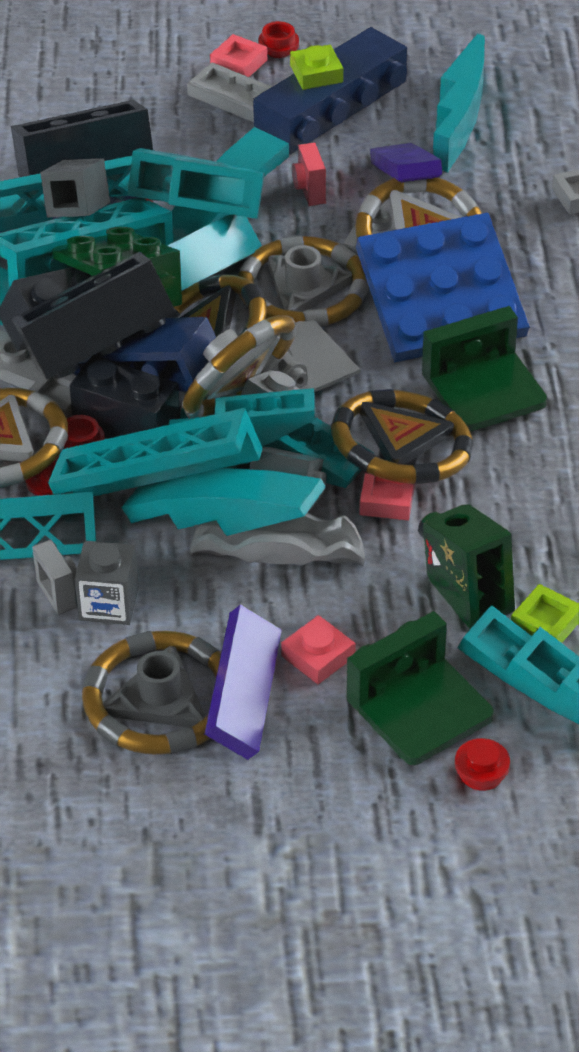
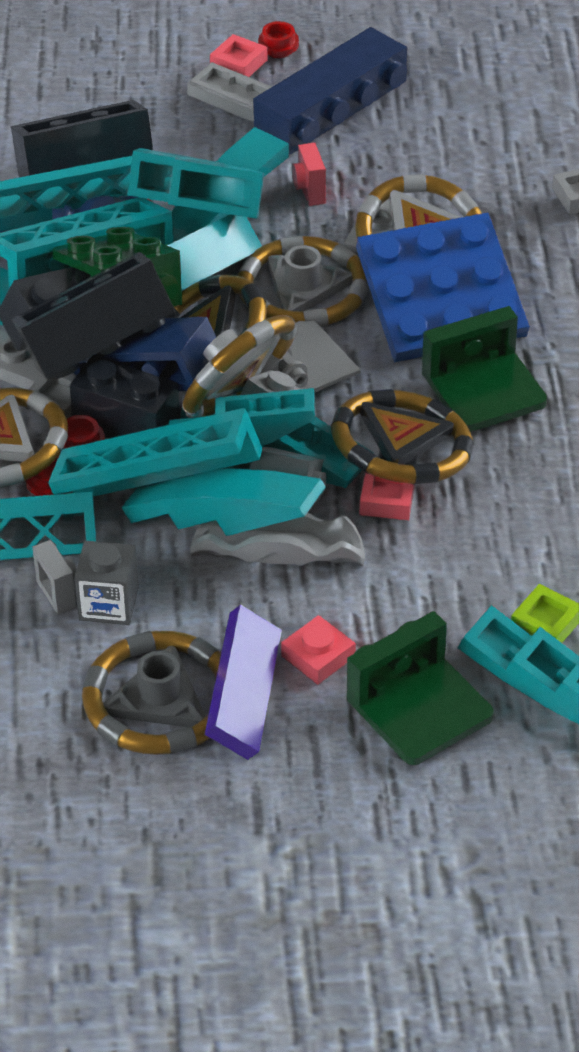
dark grey brick [40,158,110,217] -> none
lime plate [290,44,344,90] -> none
dark purple tile [370,143,443,182] -> none
dark green torso [418,504,515,629] -> none
teal slope [433,33,485,173] -> none
red plate [455,738,510,791] -> none

